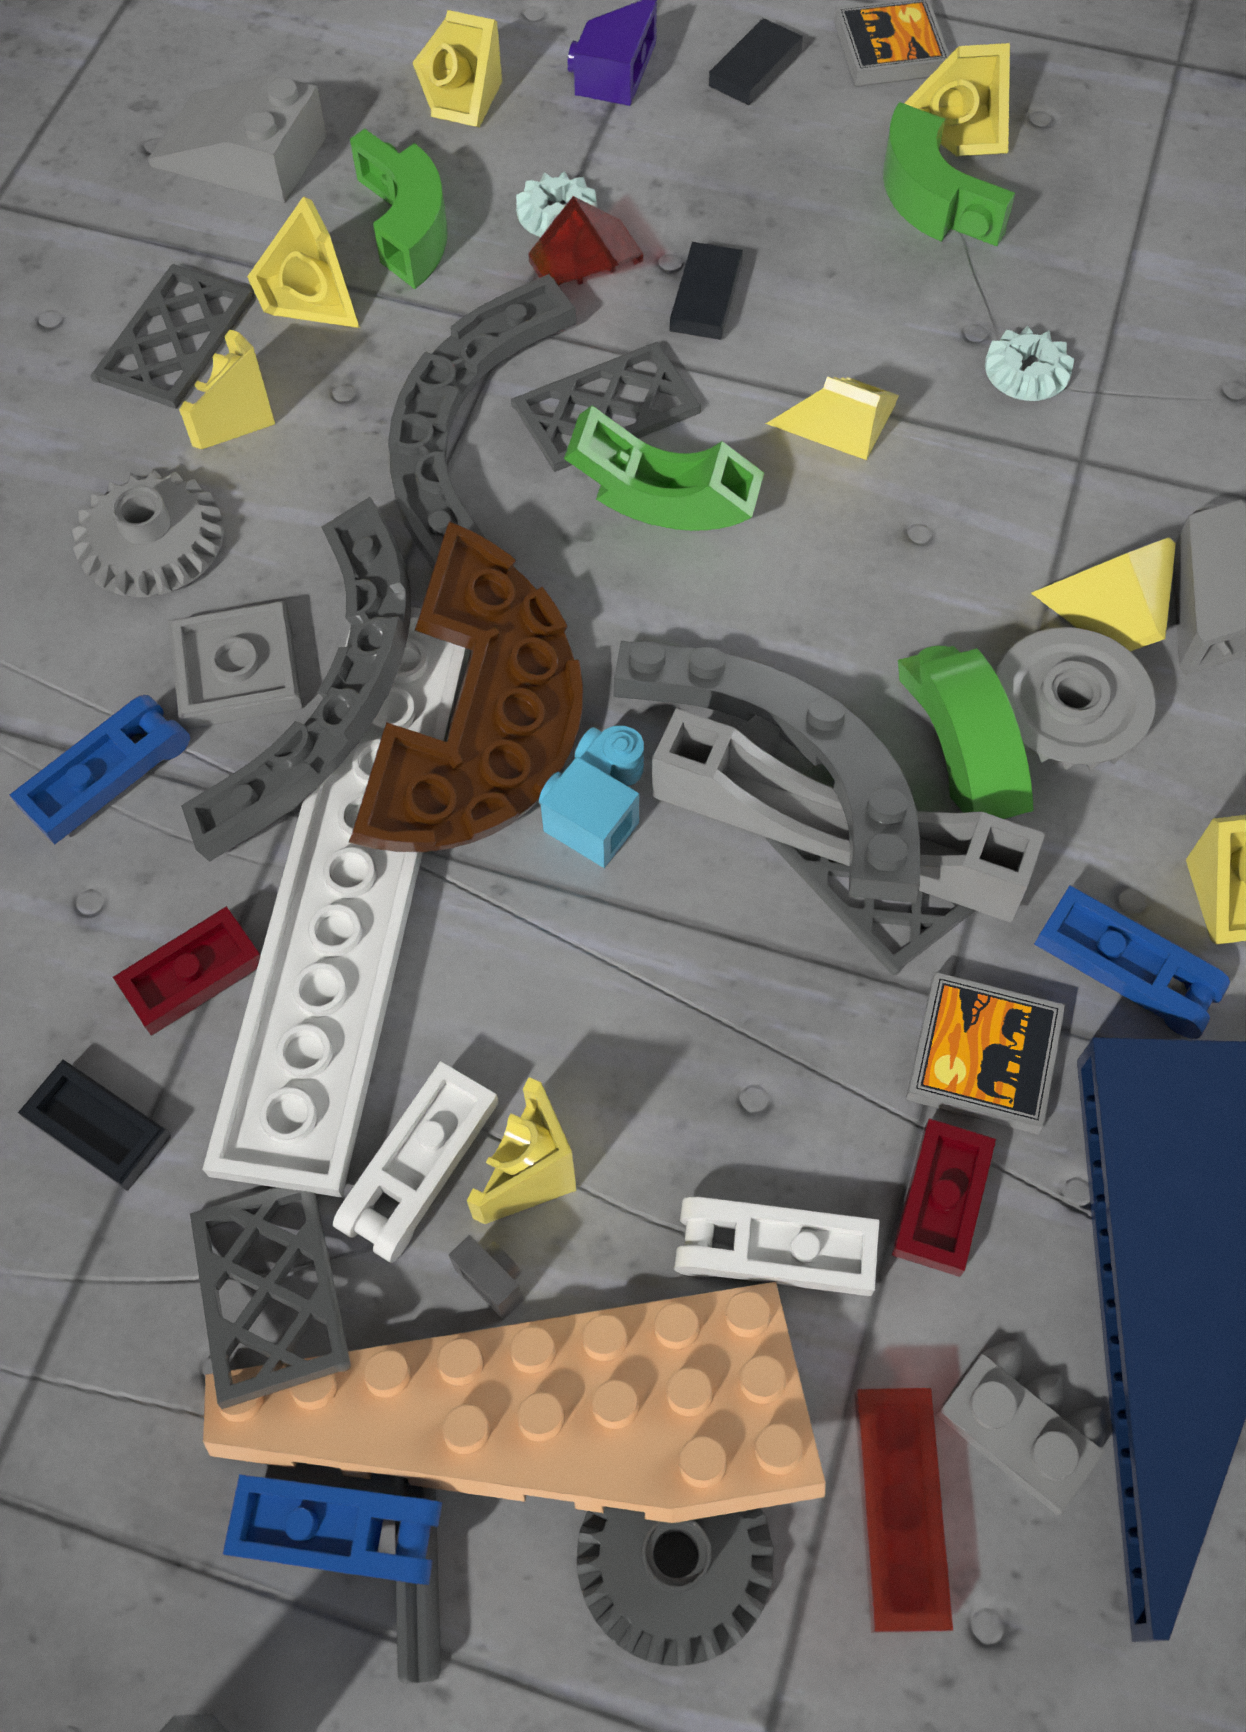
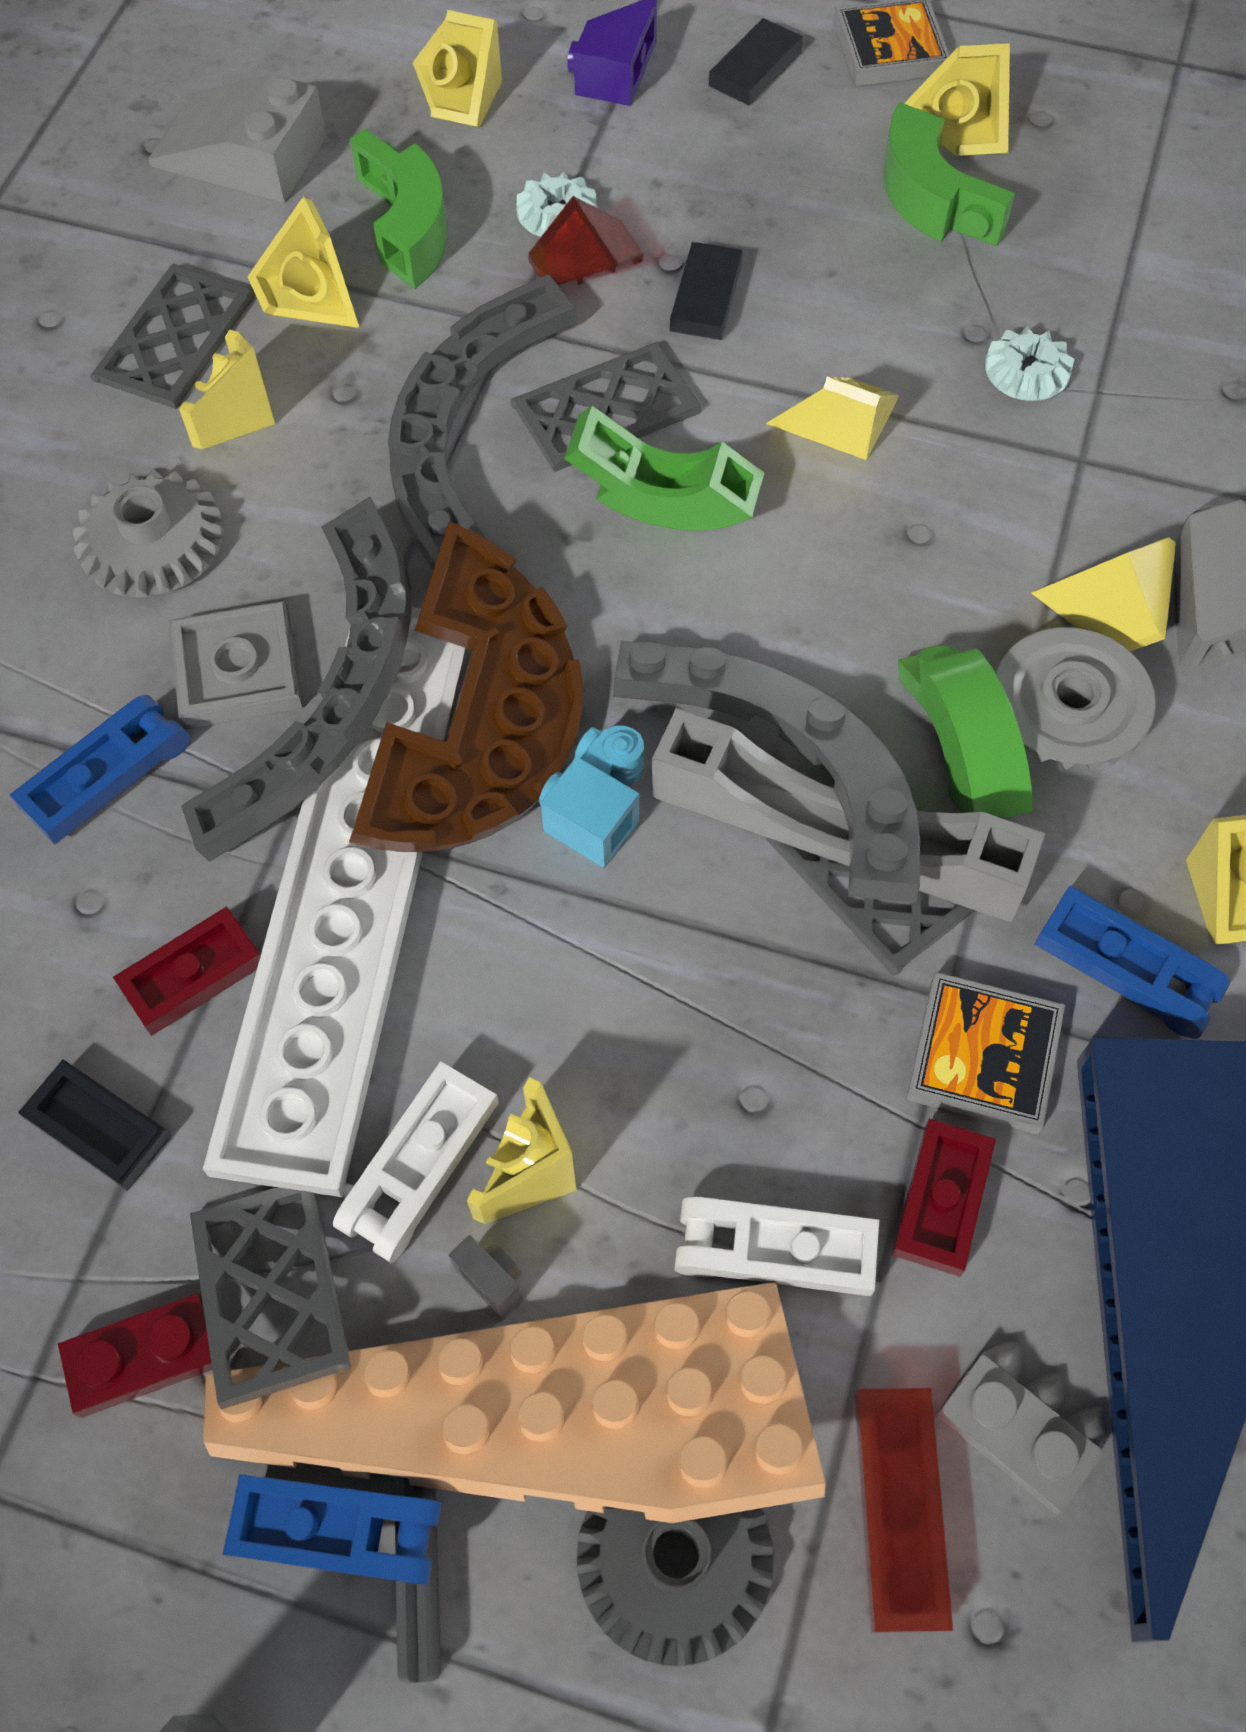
none -> dark red plate [57,1293,213,1418]

